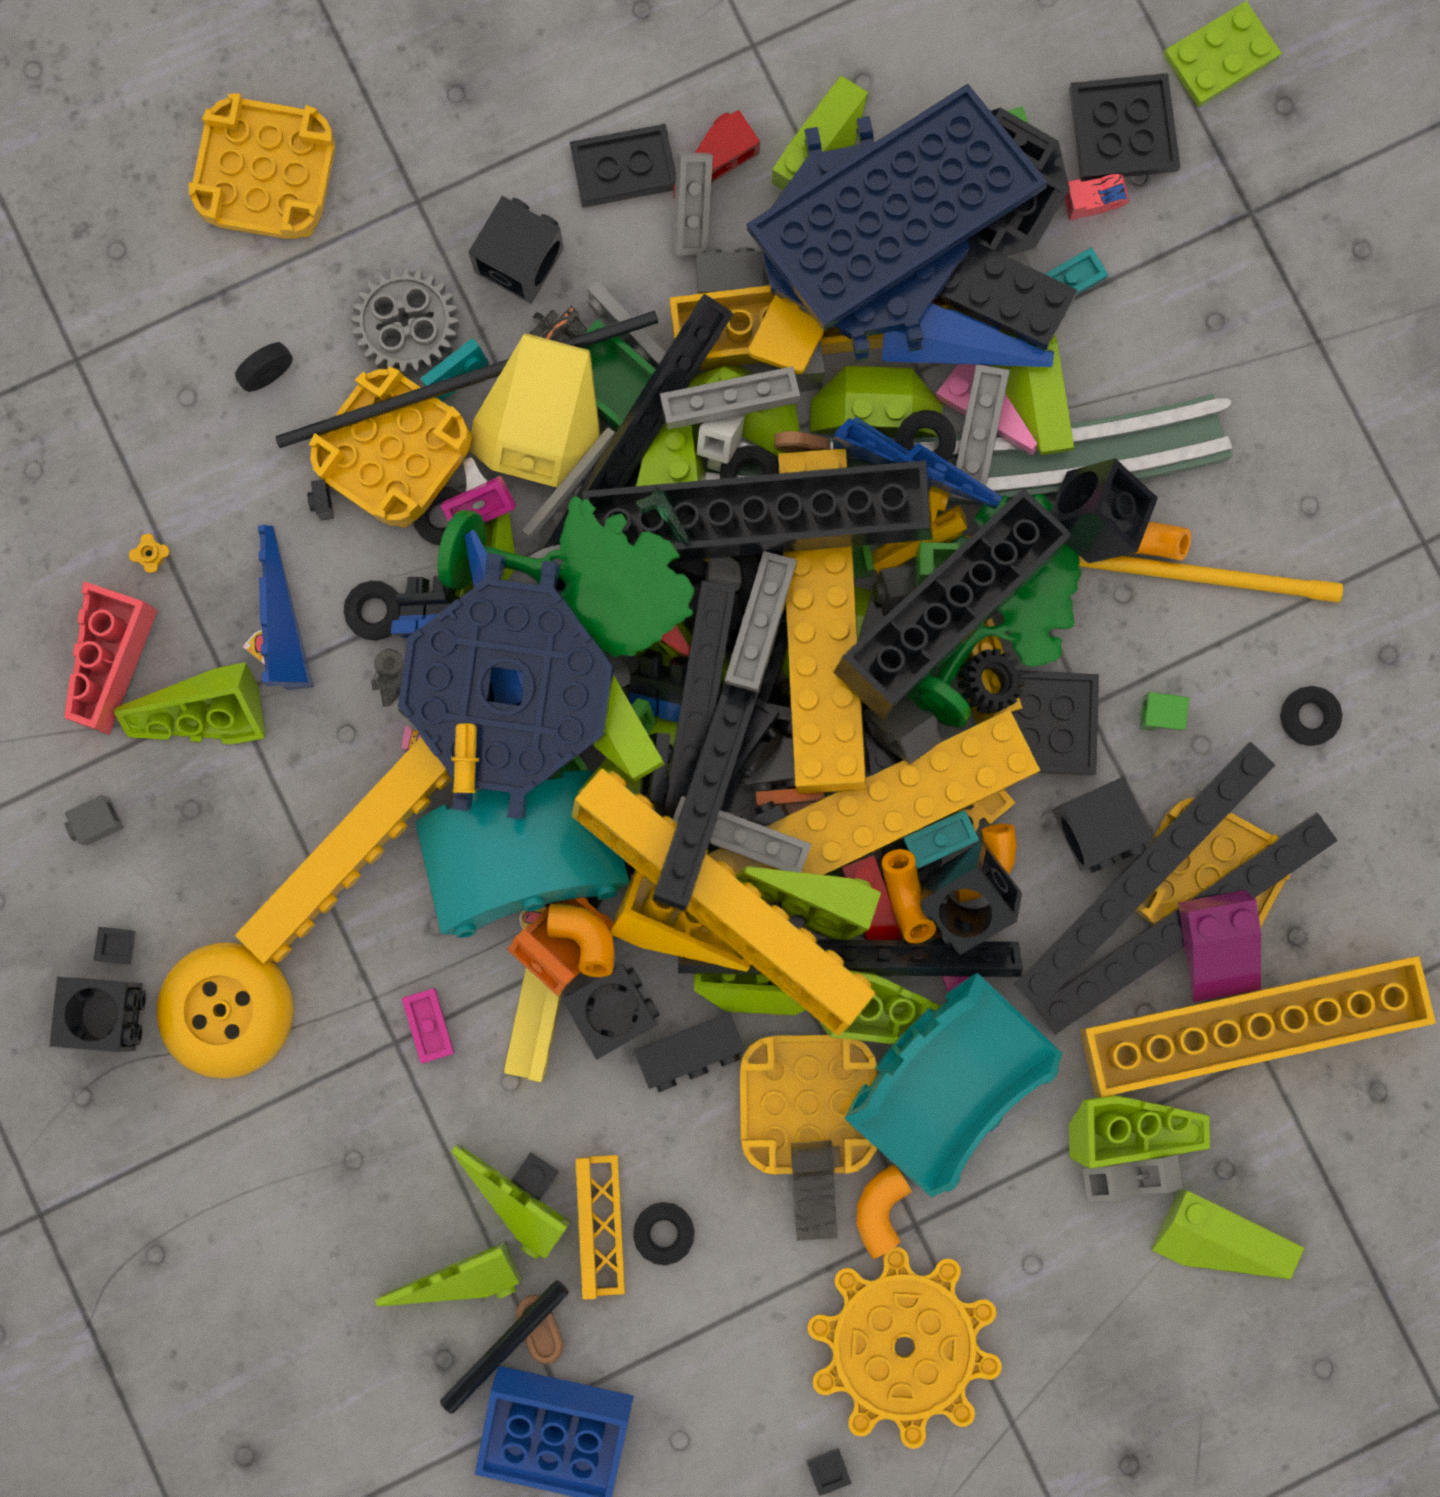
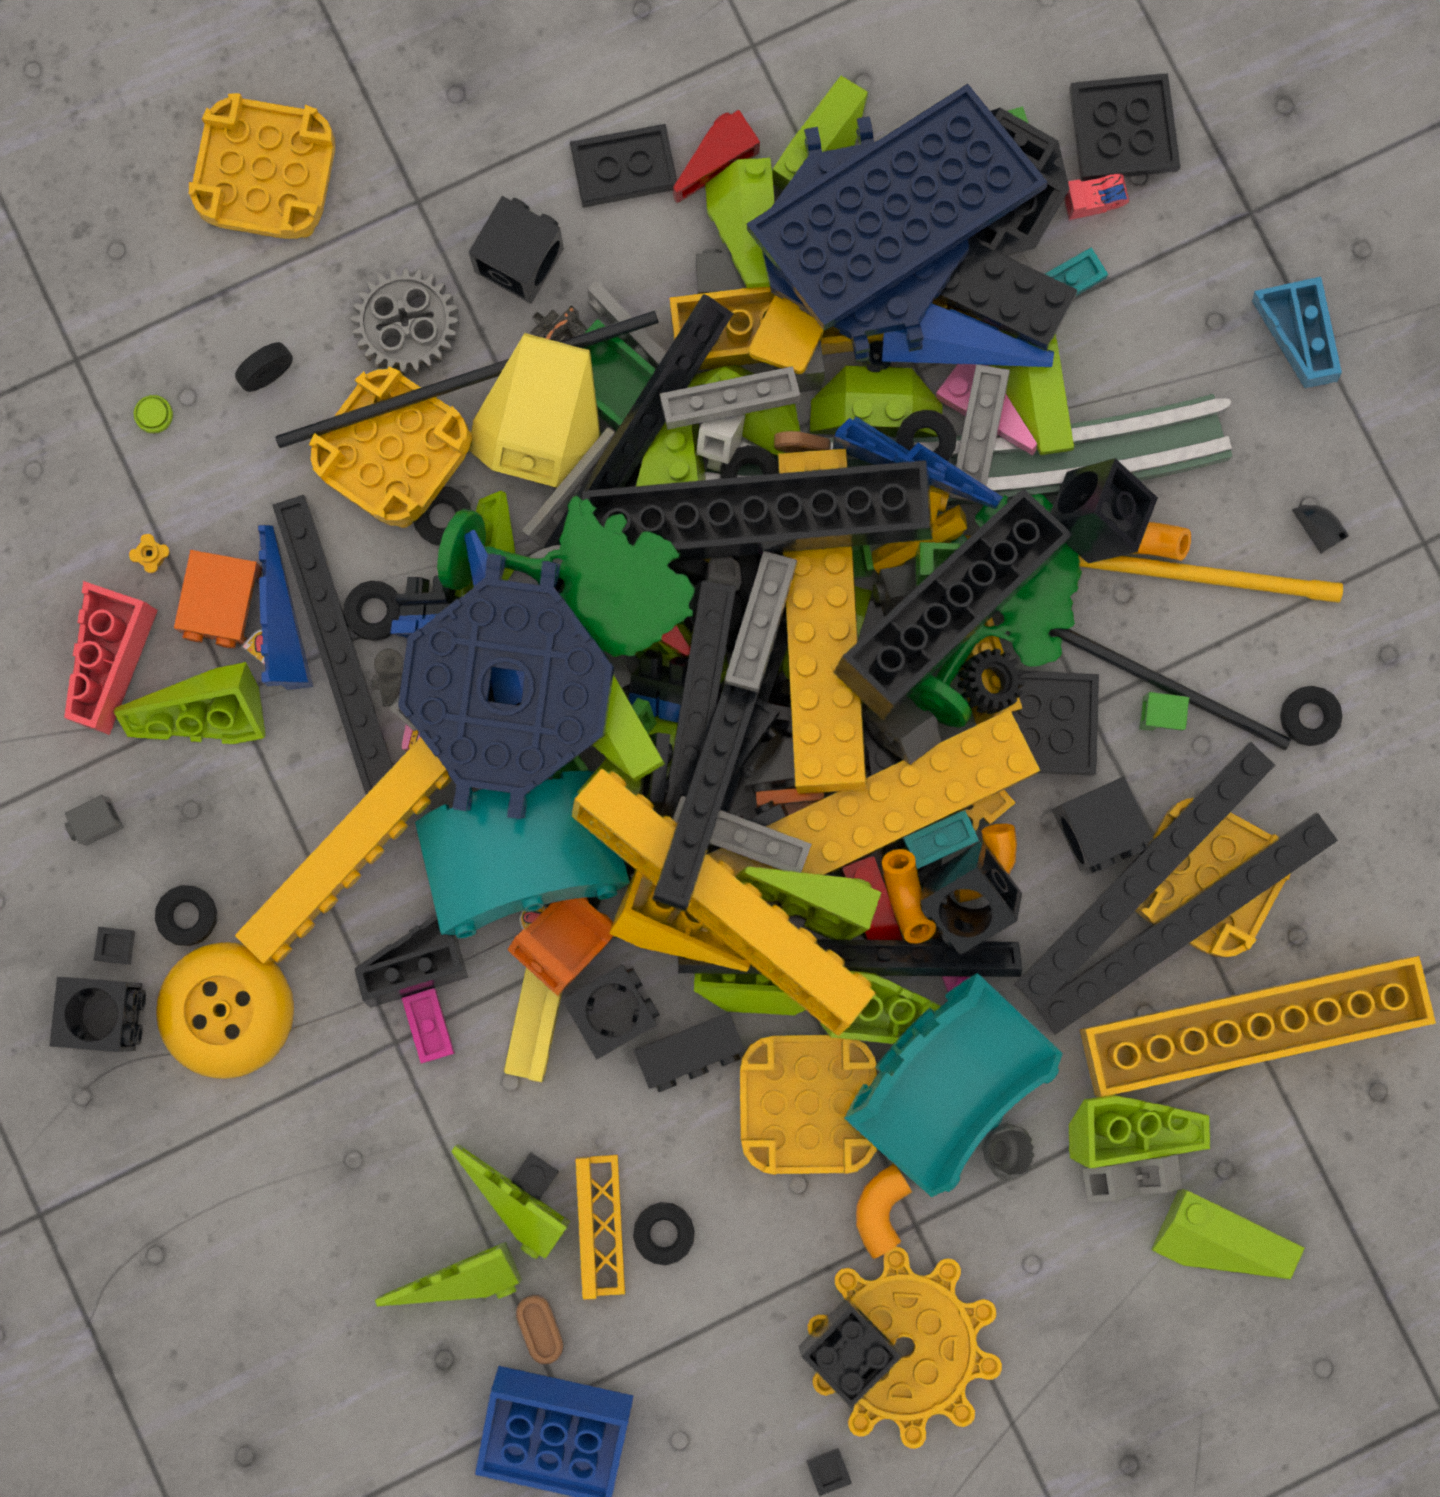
black plate [307,479,334,521] -> none
teal plate [420,338,490,401] -> none
dark pink piece [440,457,517,522] -> none
black axle [440,1280,569,1414] -> none
yellow axle [451,723,479,793] -> none
light orange cylinder [548,903,615,977] -> none
clear green bar [637,487,688,544] -> none
light grey plate [672,153,713,255] -> none
clear smoke door [790,1140,841,1241] -> none
lime plate [1163,1,1282,107] -> none
magenta slope [1178,890,1261,1002] -> none
none -> lime piece [134,395,173,434]
none -> black tyre [155,885,217,946]
none -> orange panel [174,550,262,649]
none -> black plate [272,495,393,795]
none -> black wedge [354,914,468,1008]
none -> lime wedge [705,158,775,288]
none -> black brick [798,1297,902,1408]
none -> black plate [861,340,891,373]
none -> dark grey hair [983,1123,1034,1181]
none -> black piece [1049,628,1291,750]
none -> dark azure wedge [1252,277,1342,389]
none -> black brick [1292,505,1349,554]

